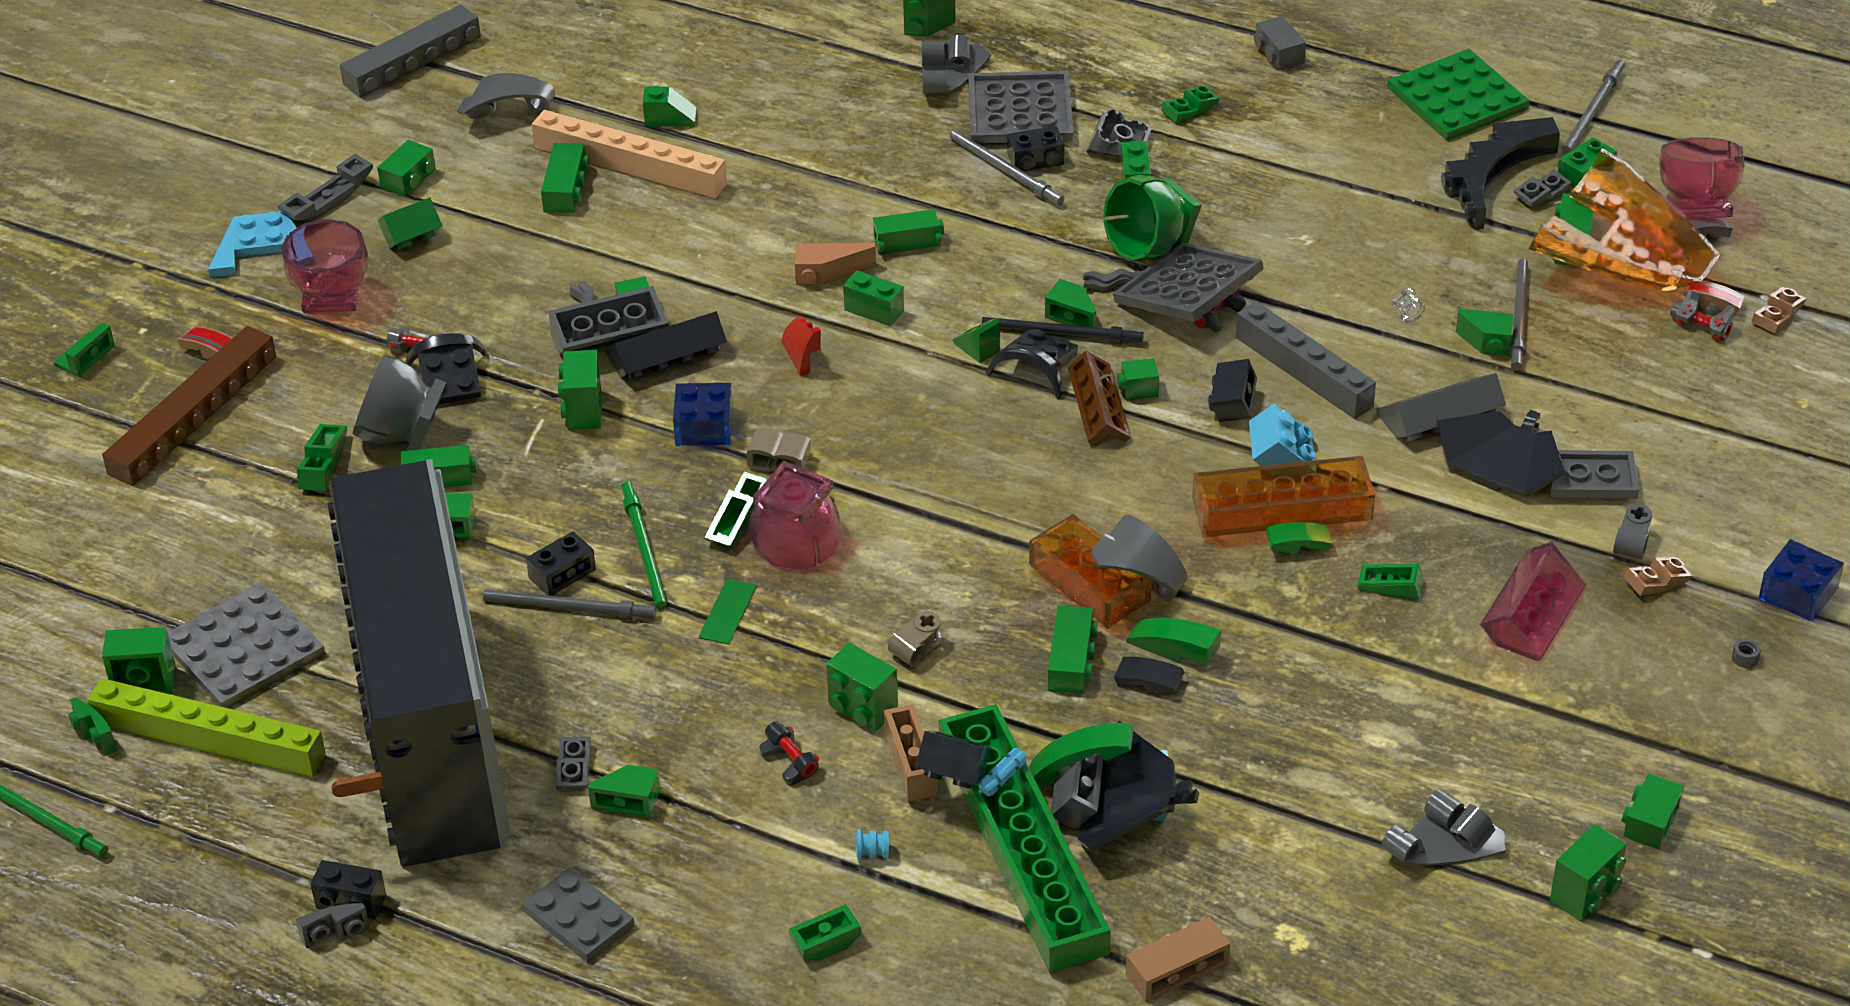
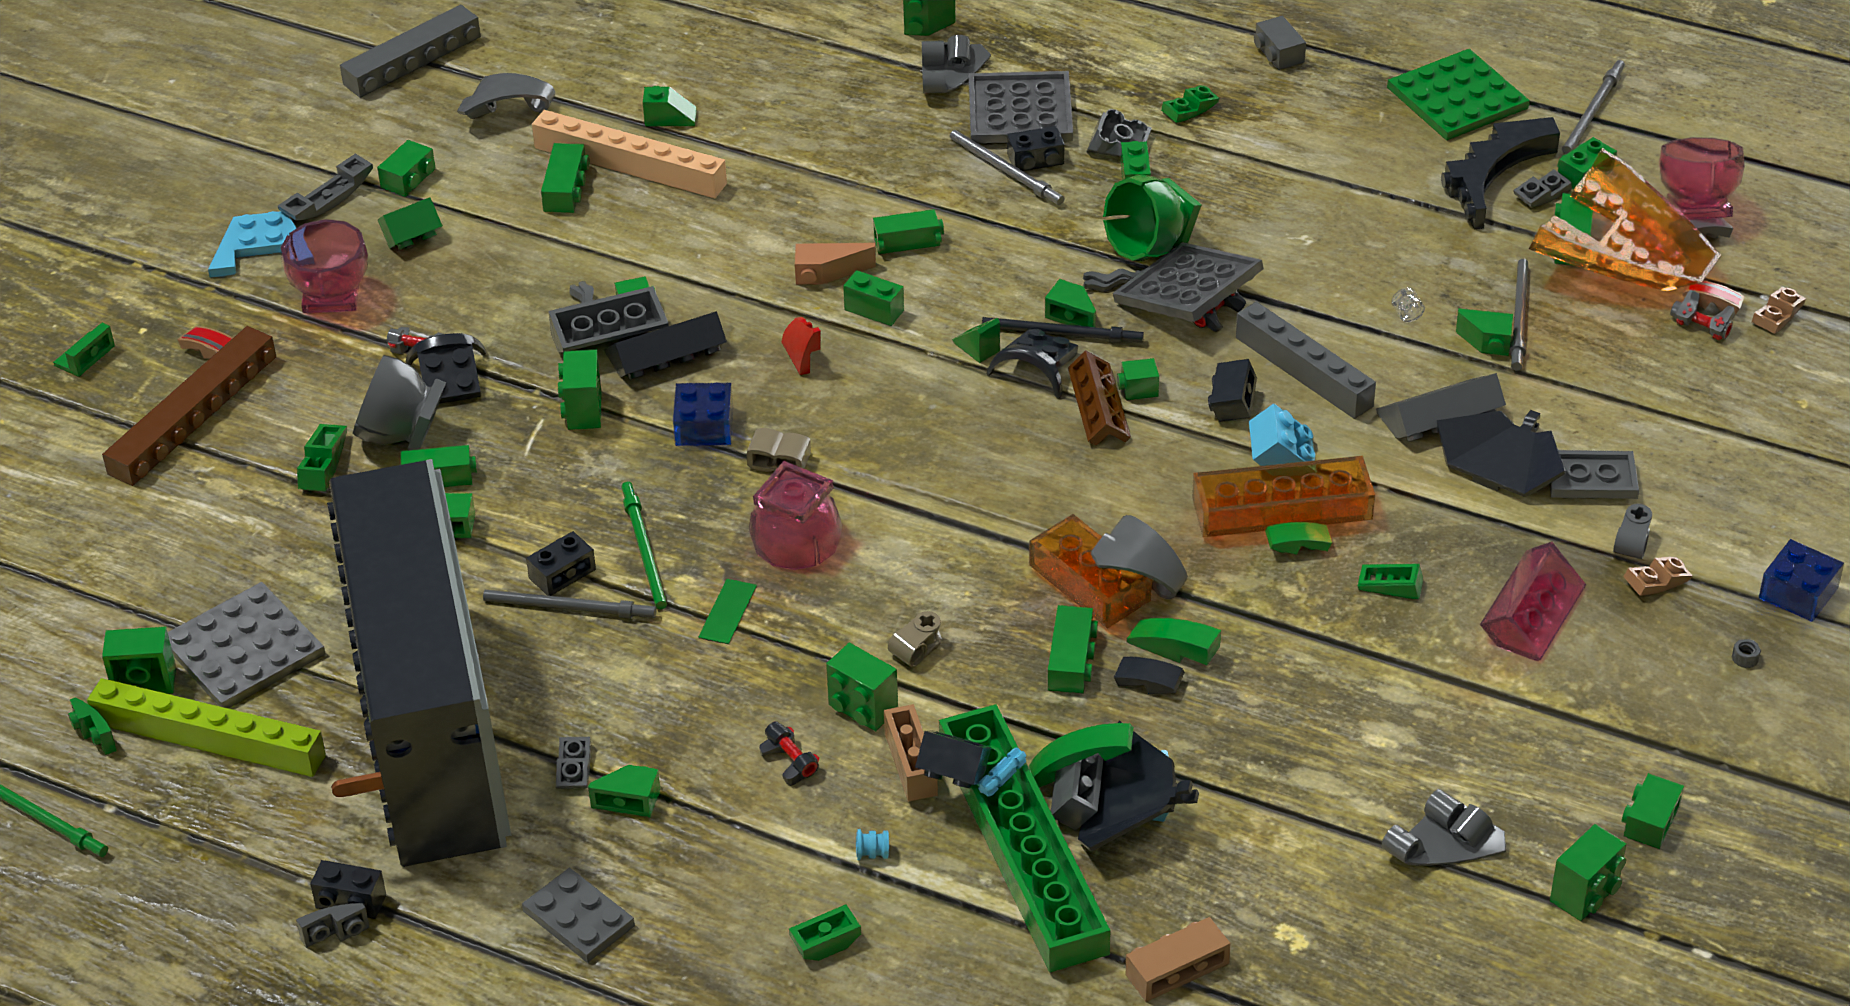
green slope [705,472,774,548] -> none

